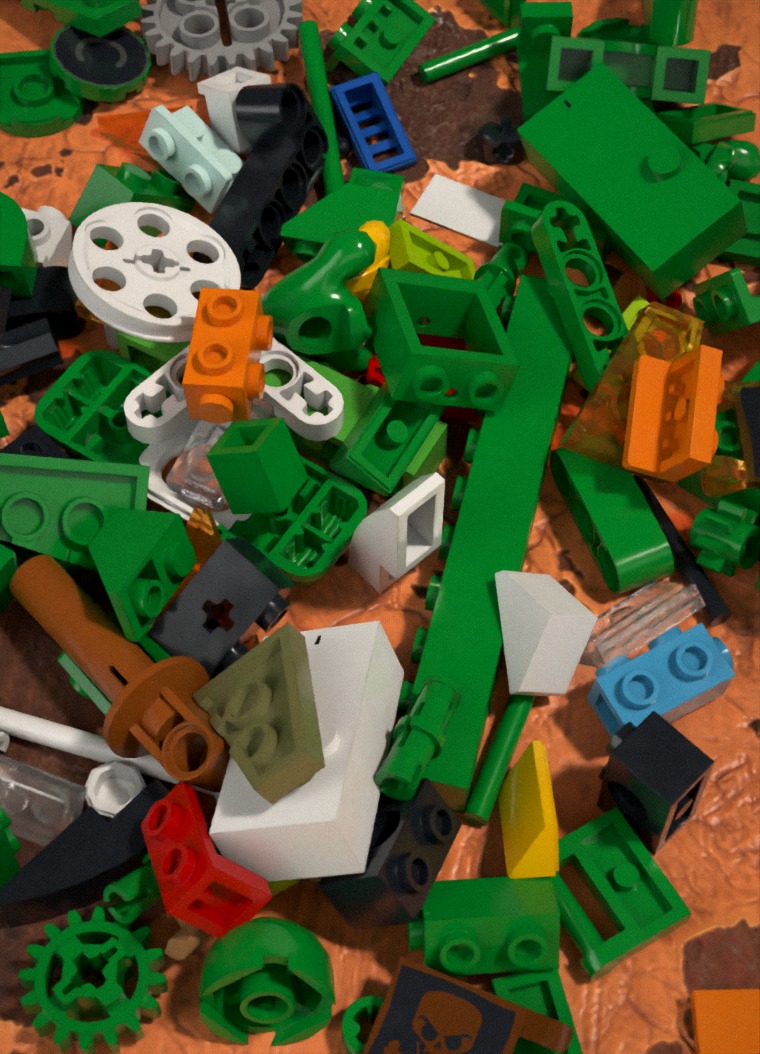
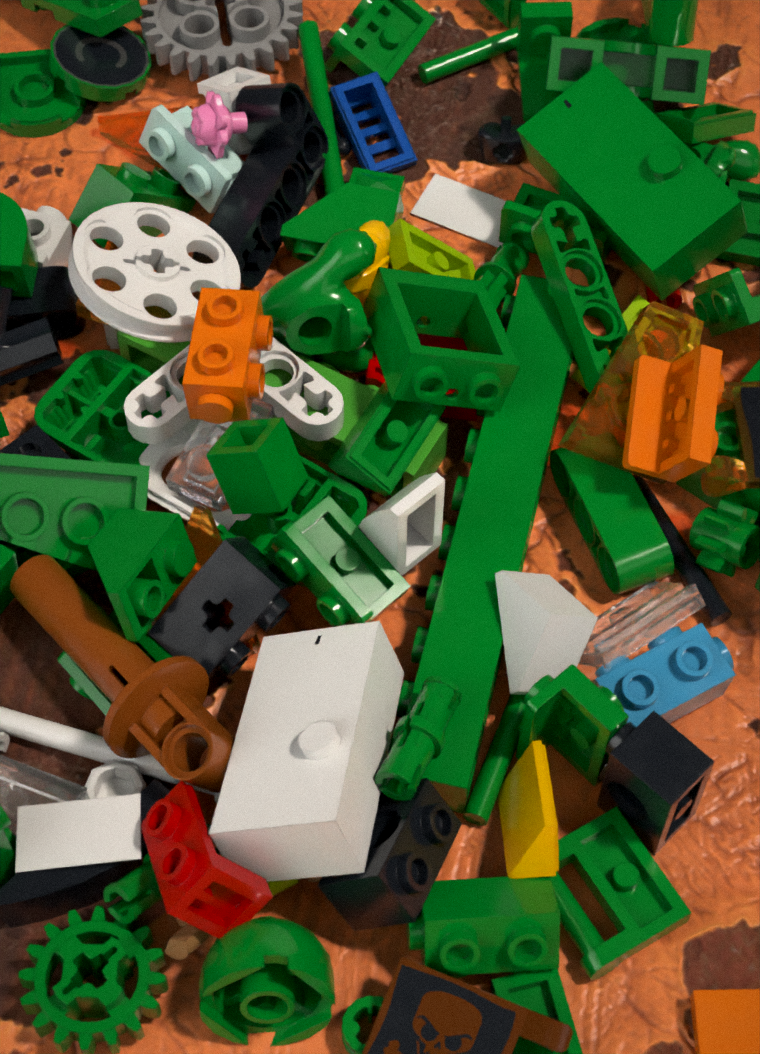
olive wing [192,622,325,804] -> none
none -> white sticker [15,793,141,873]
none -> bright pink plant [191,91,248,159]
none -> green bracket [271,495,411,627]
none -> green bracket [516,664,629,787]

